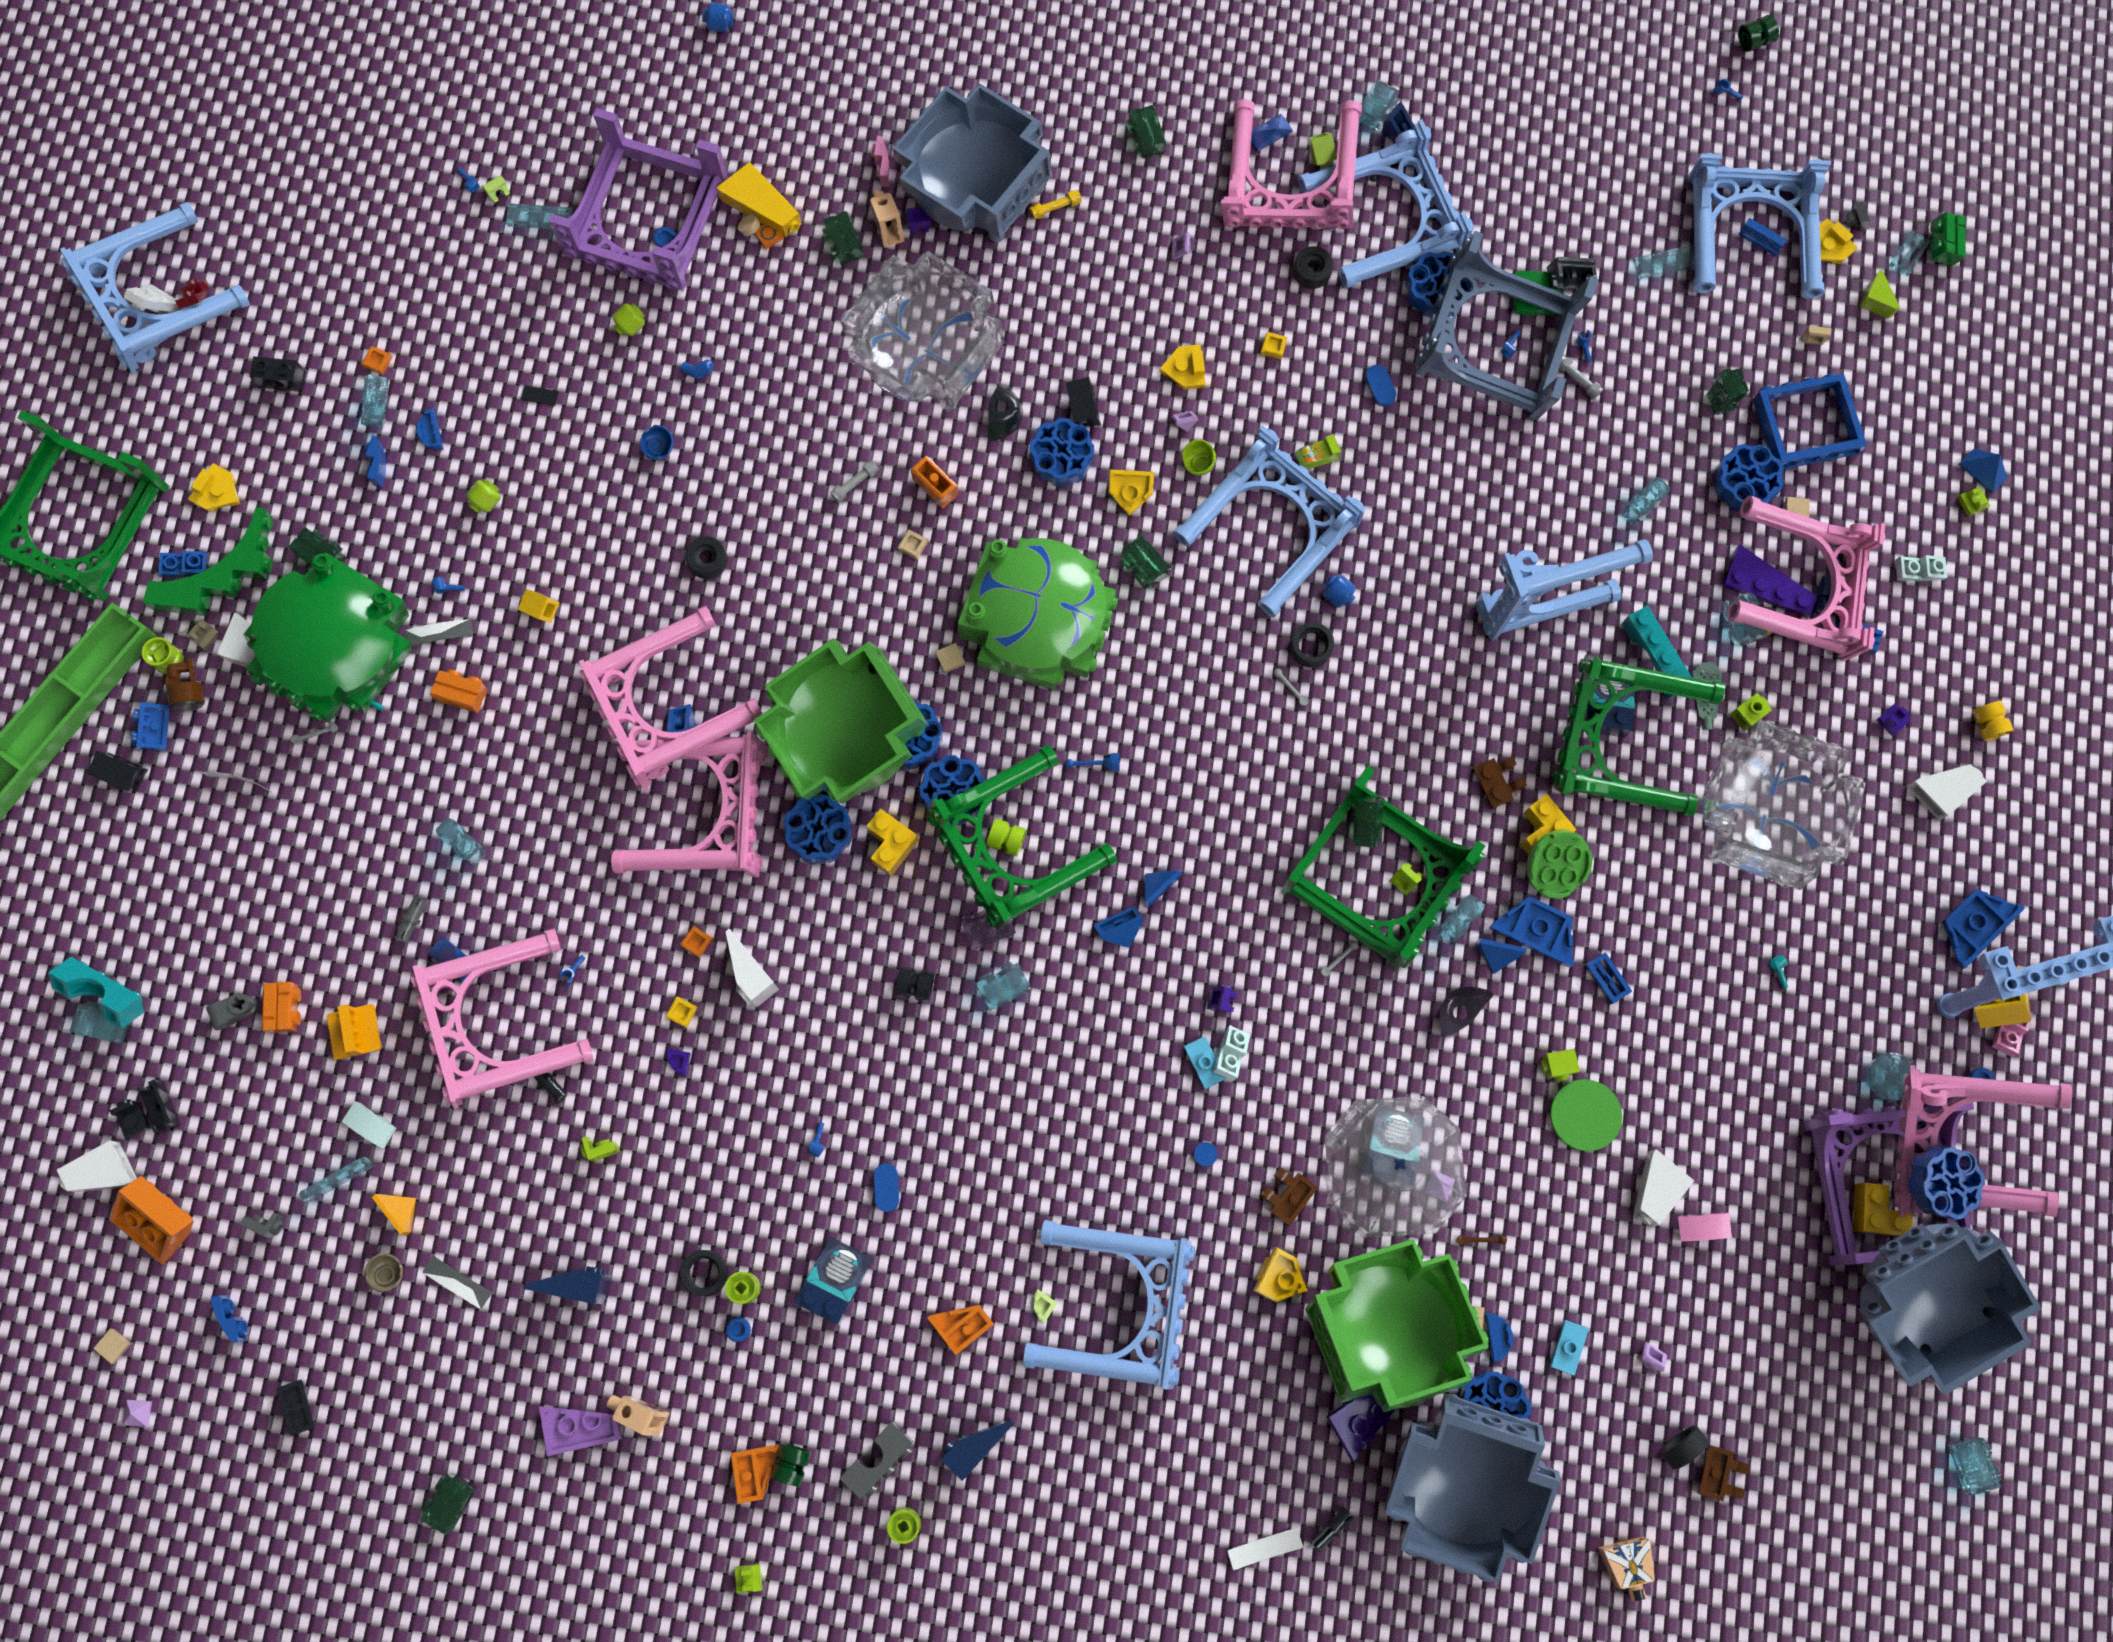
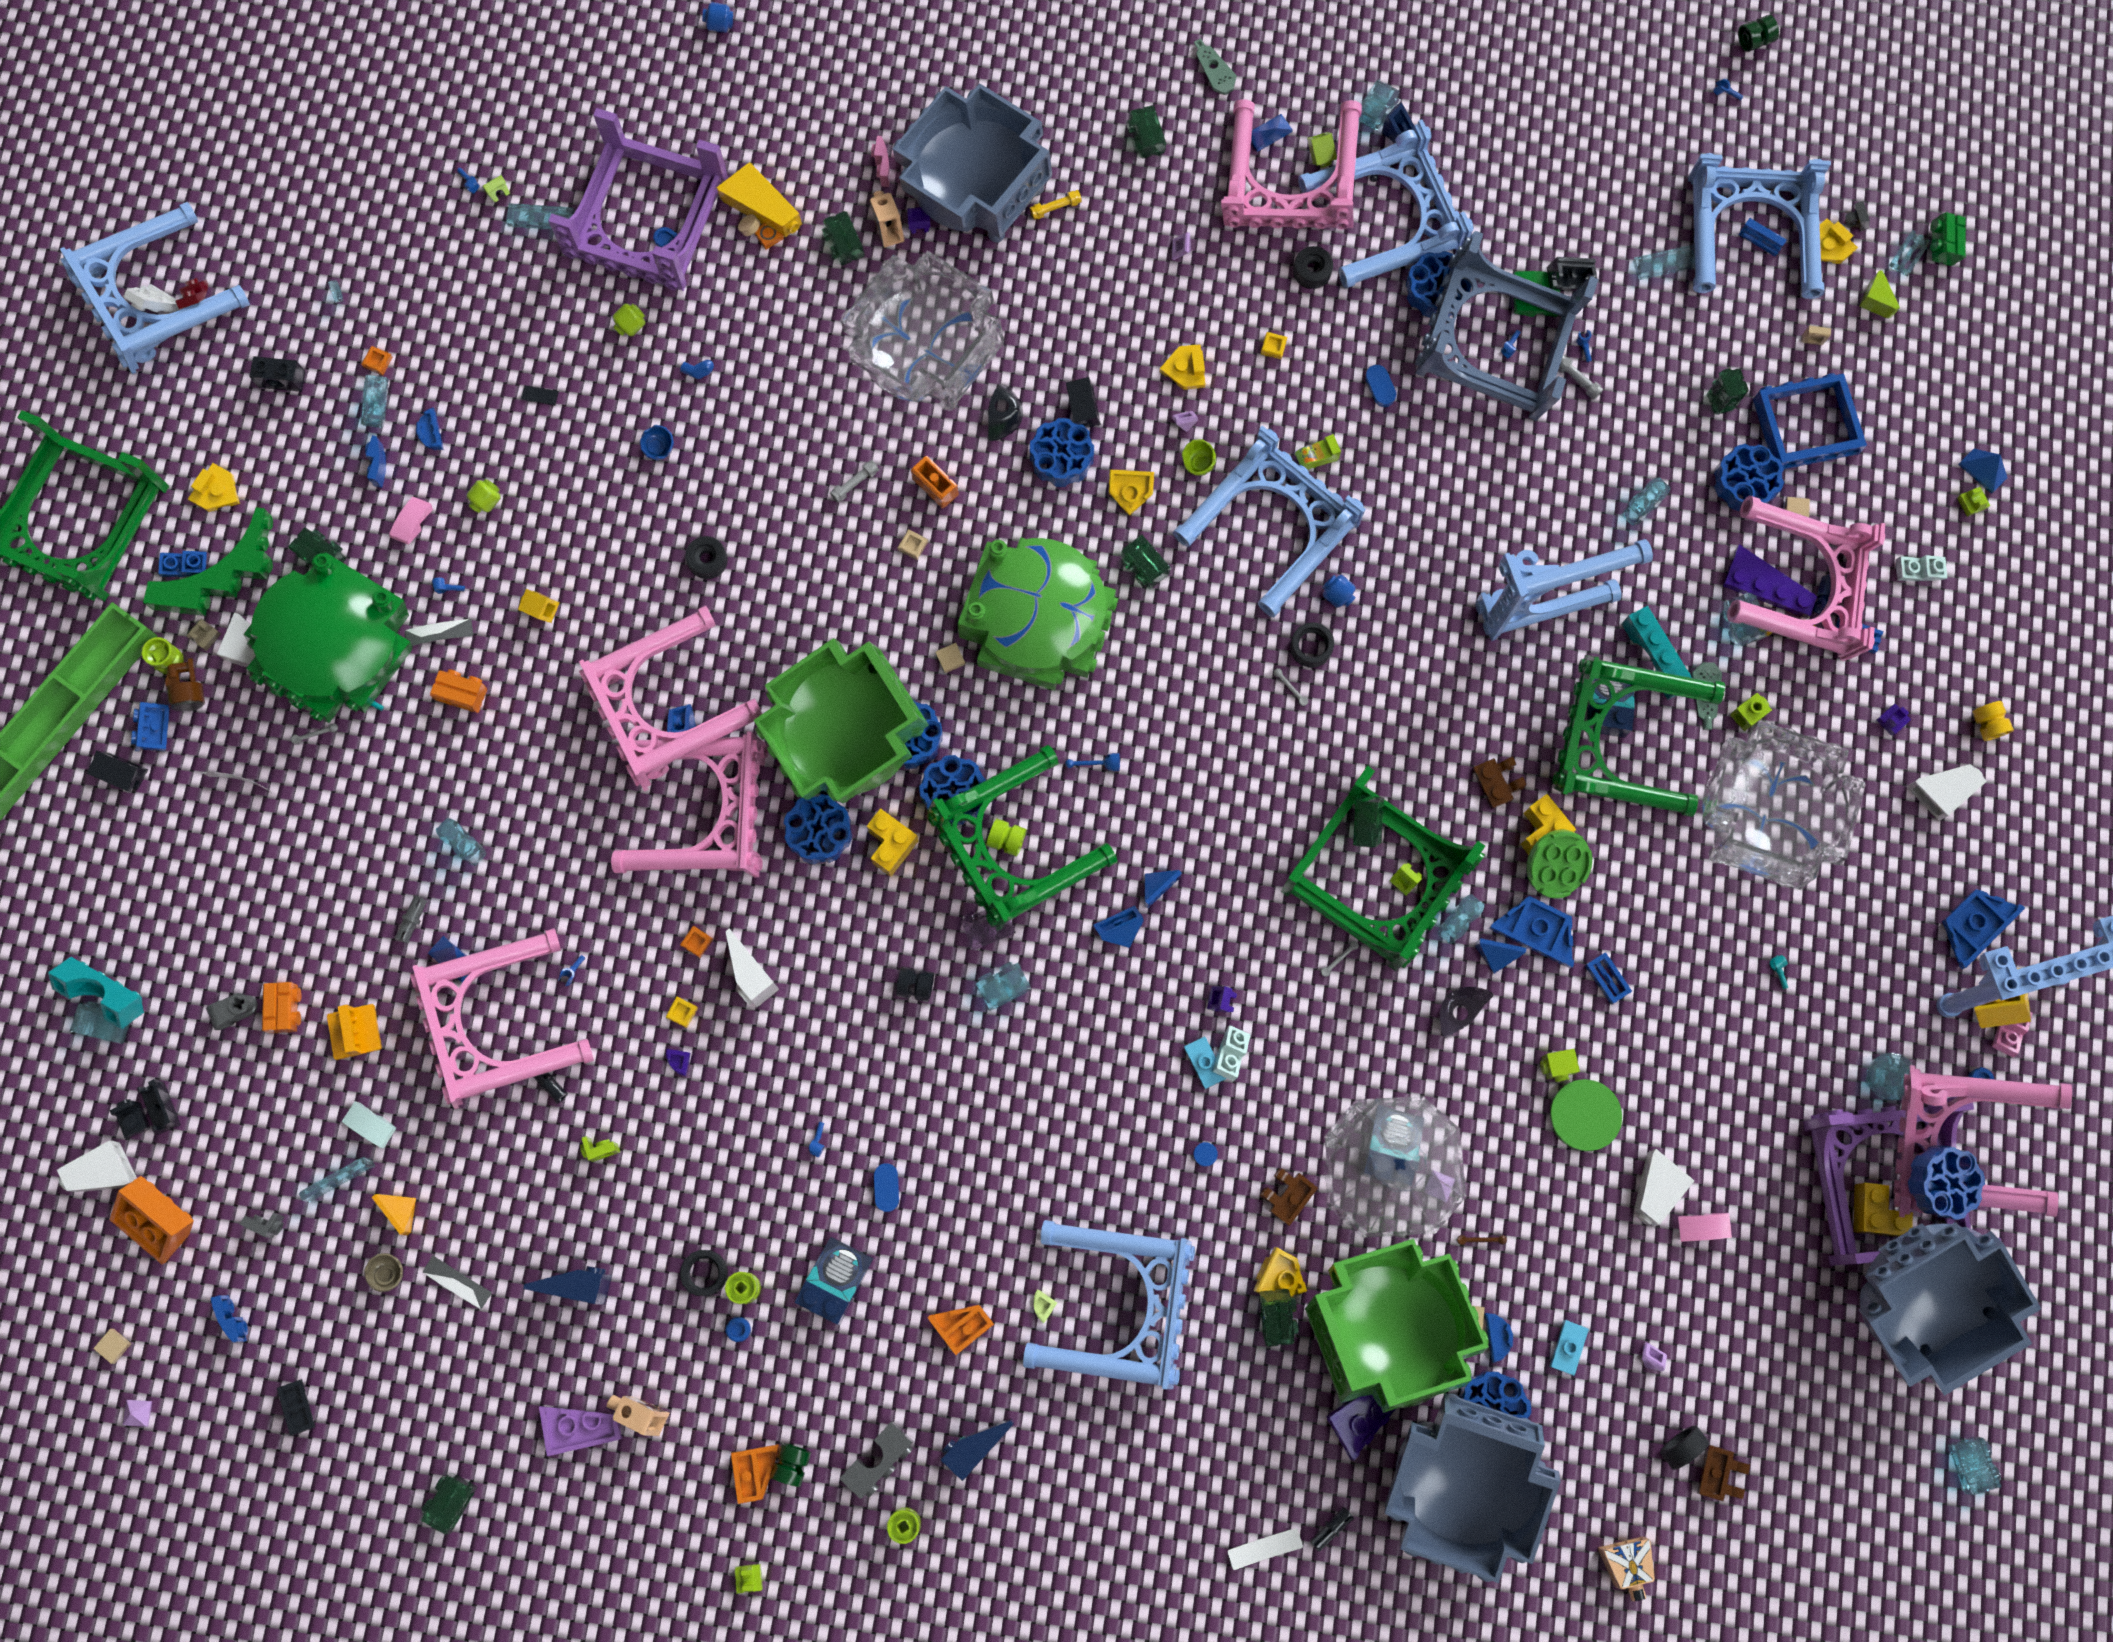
none -> clear light blue tile [328,280,344,303]
none -> bright pink slope [389,496,433,545]
none -> sand green piece [1194,38,1237,95]
none -> clear green brick [1259,1289,1298,1347]

